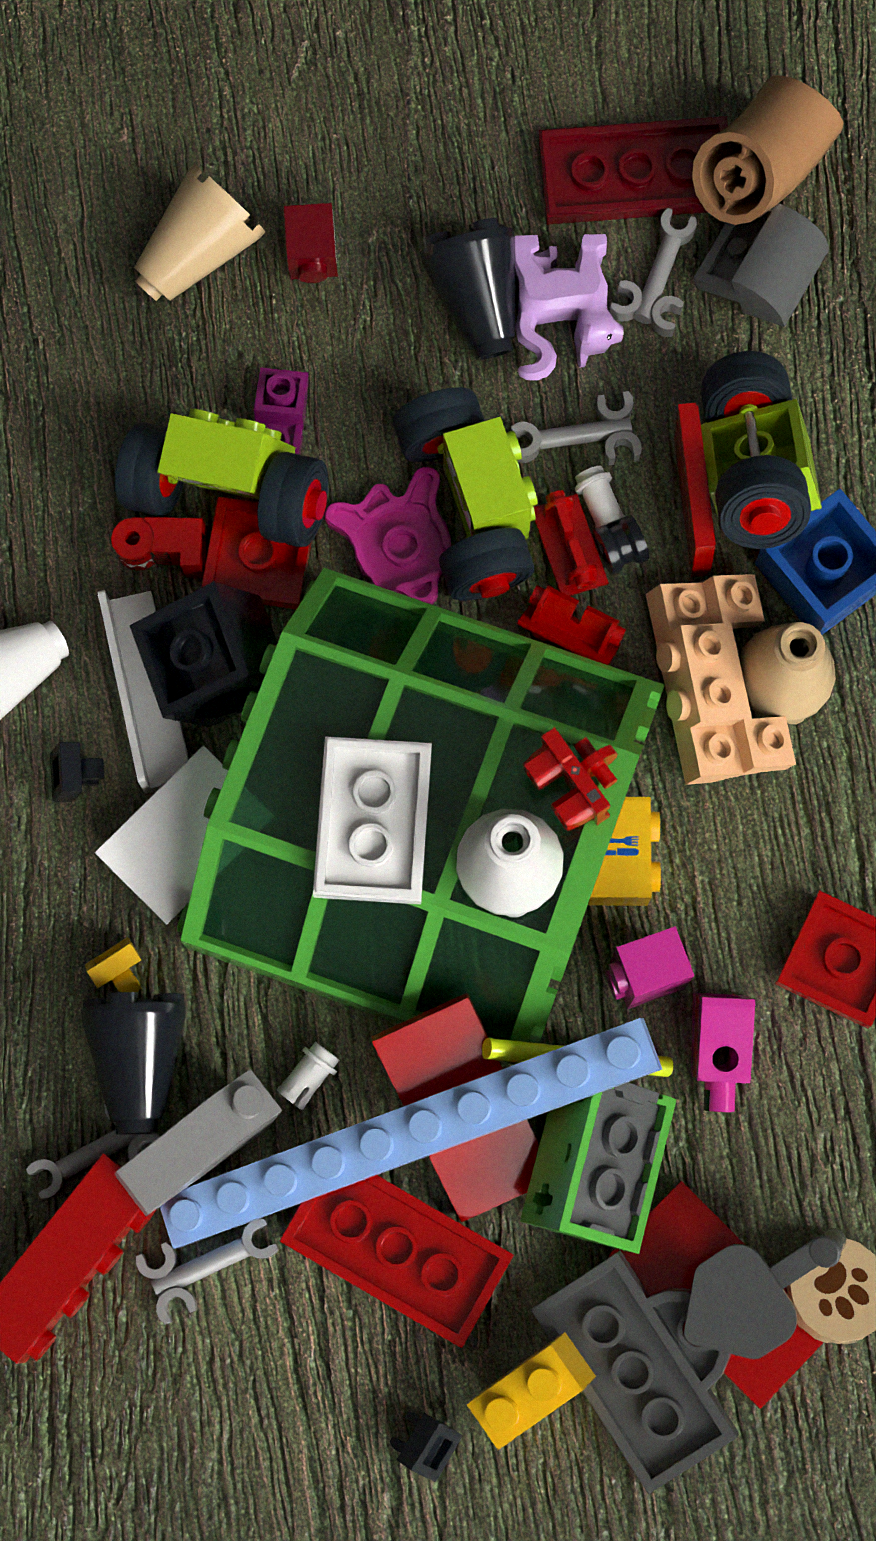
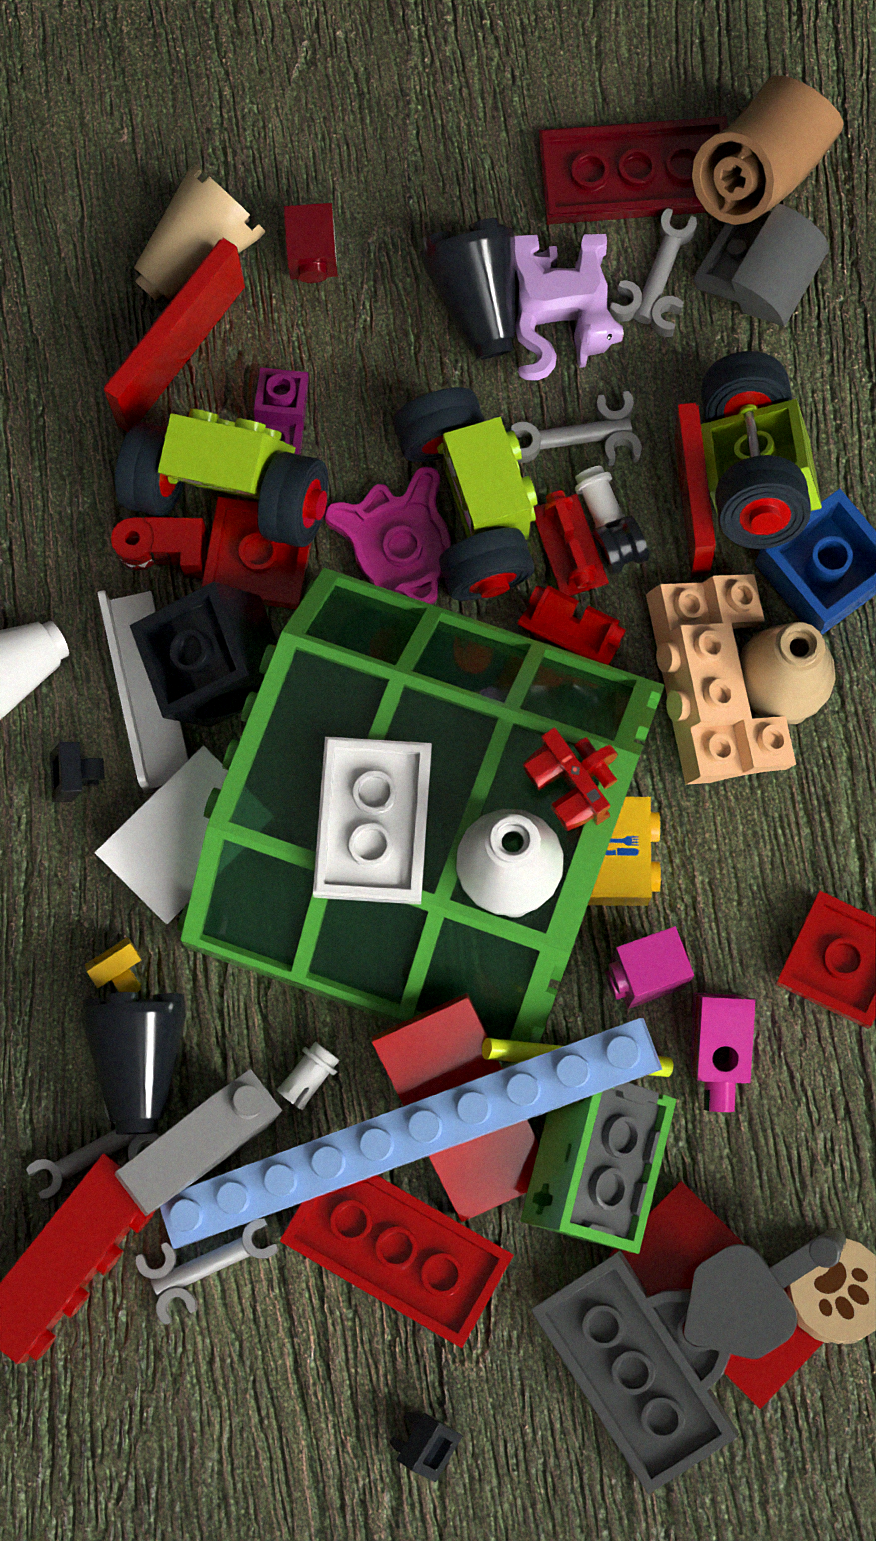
yellow brick [467,1332,596,1450] -> none
none -> red tile [104,237,245,432]

